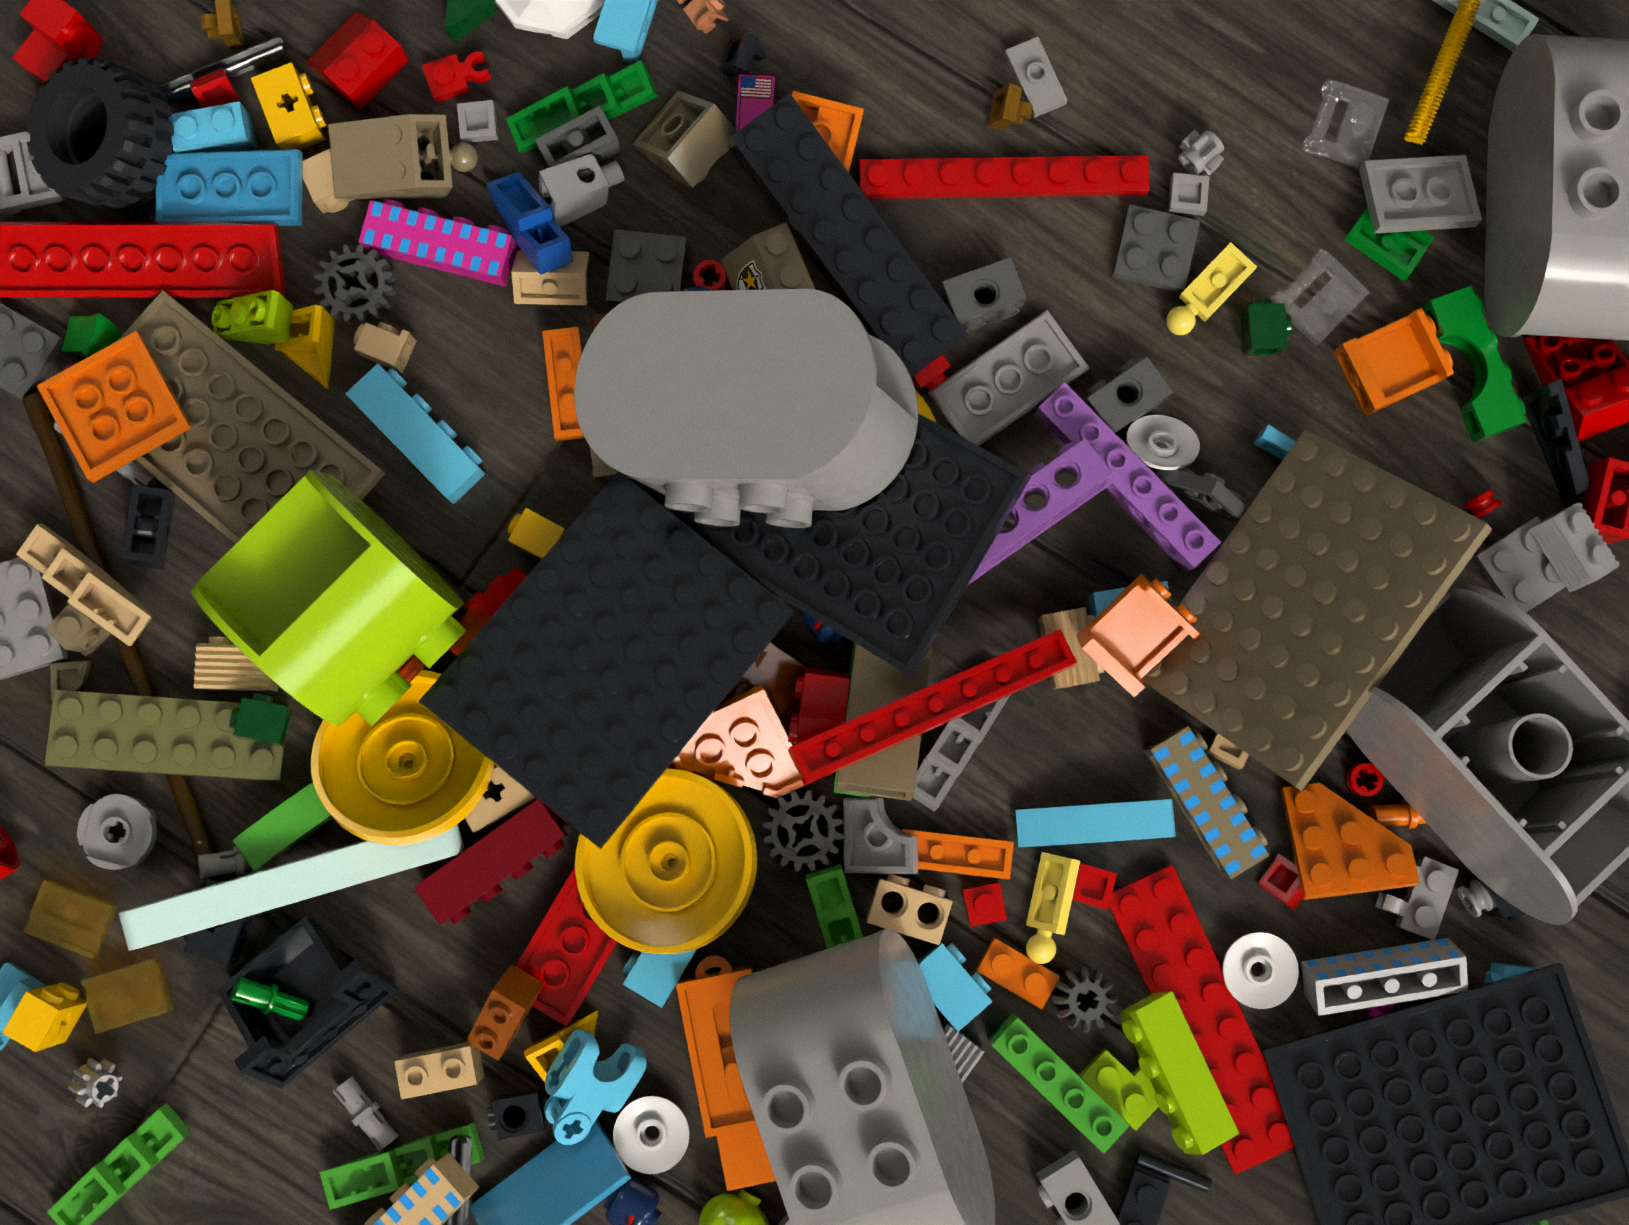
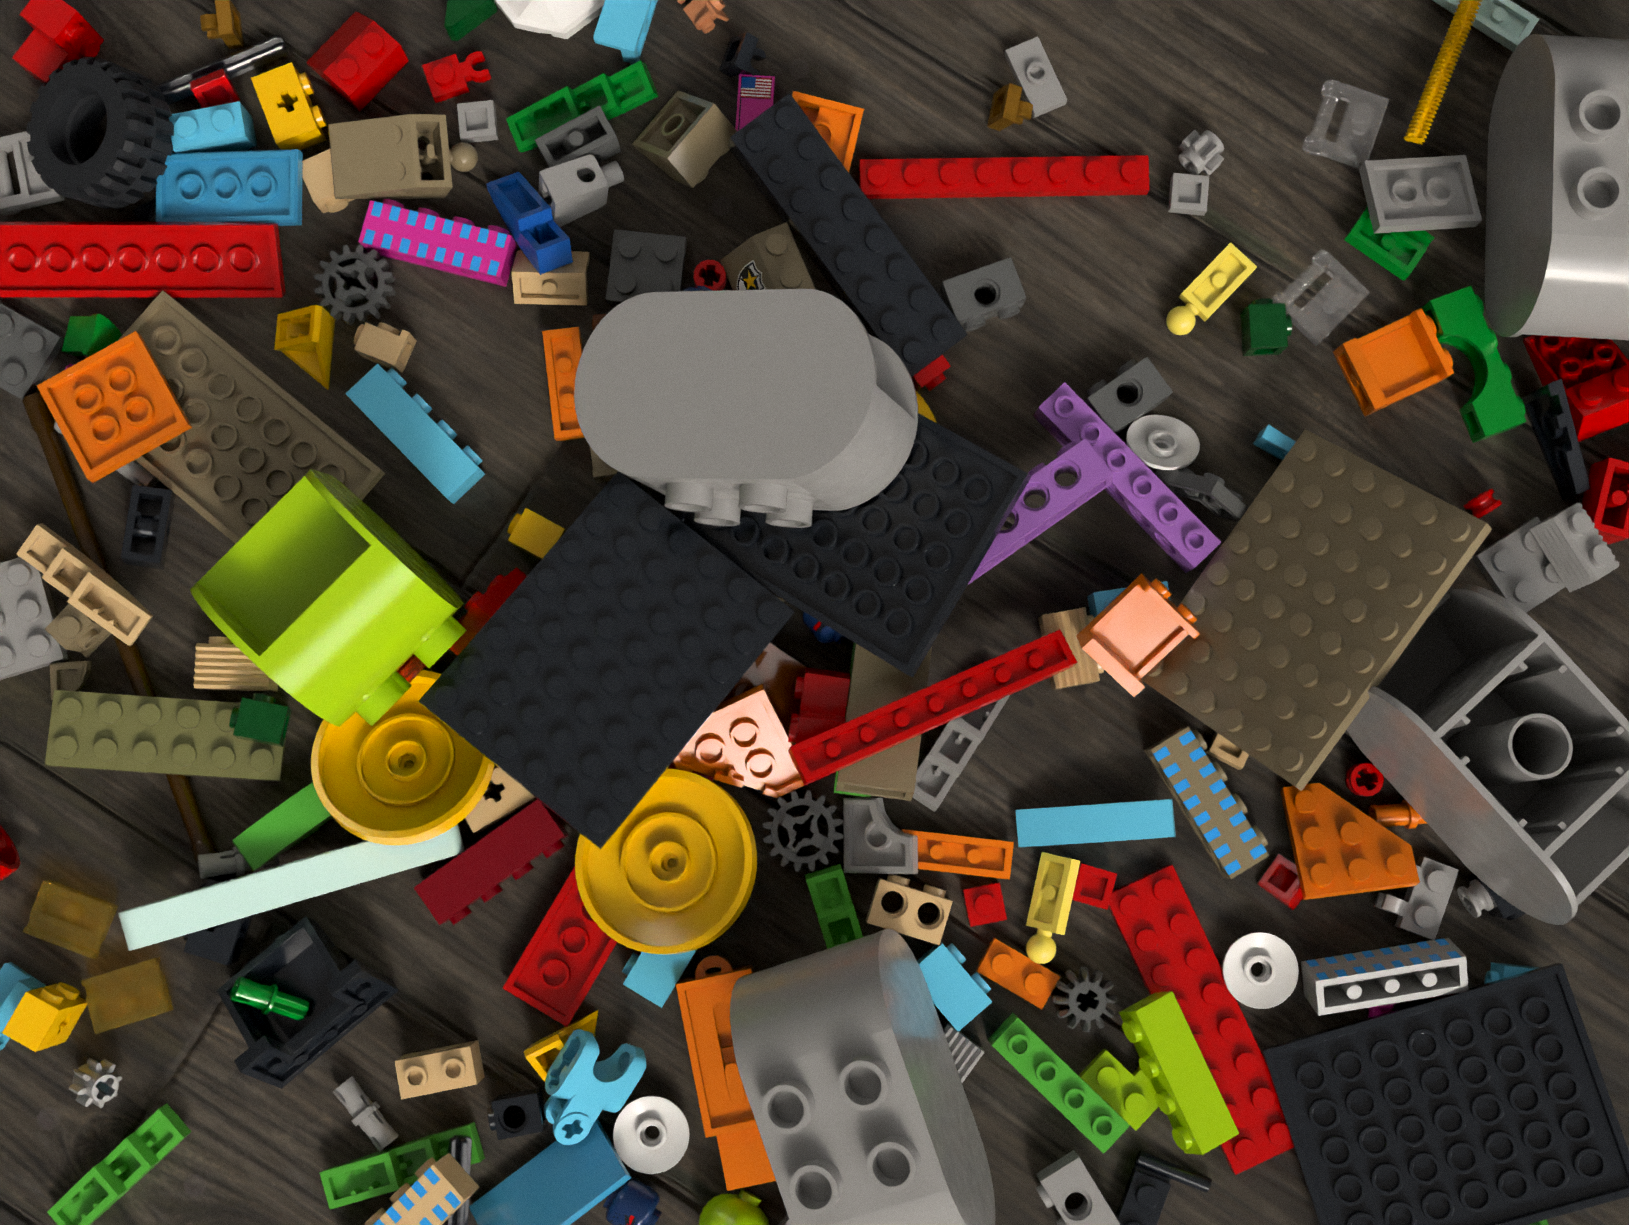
light grey plate [77,794,157,870] -> none
lime slope [211,290,293,345] -> none
dark orange brick [466,964,544,1061] -> none
light grey tile [928,310,1089,446] -> none
dark grey plate [1112,204,1200,293] -> none

